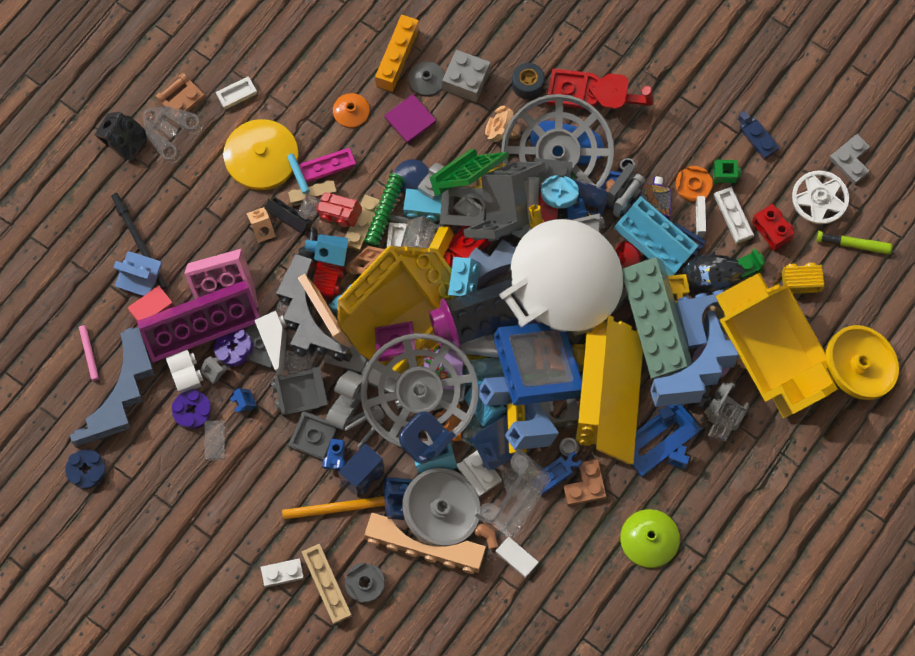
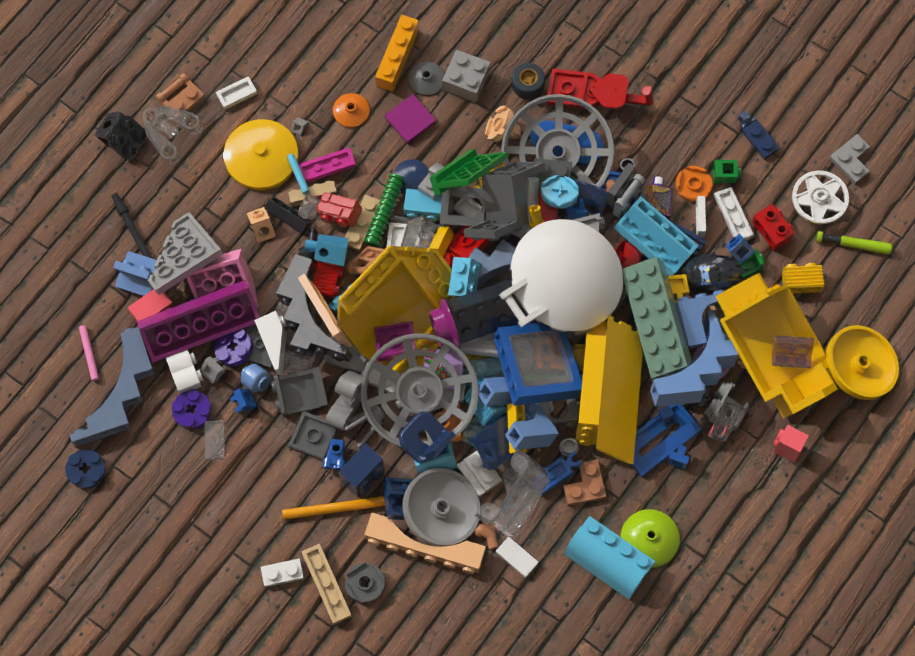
none -> light grey plate [148,212,223,295]
none -> medium blue head [241,364,270,392]
none -> light grey piece [291,117,308,136]
none -> medium azure brick [564,516,655,599]
none -> blue brick [726,234,755,264]
none -> bracket [771,336,814,368]
none -> coral brick [773,425,809,463]

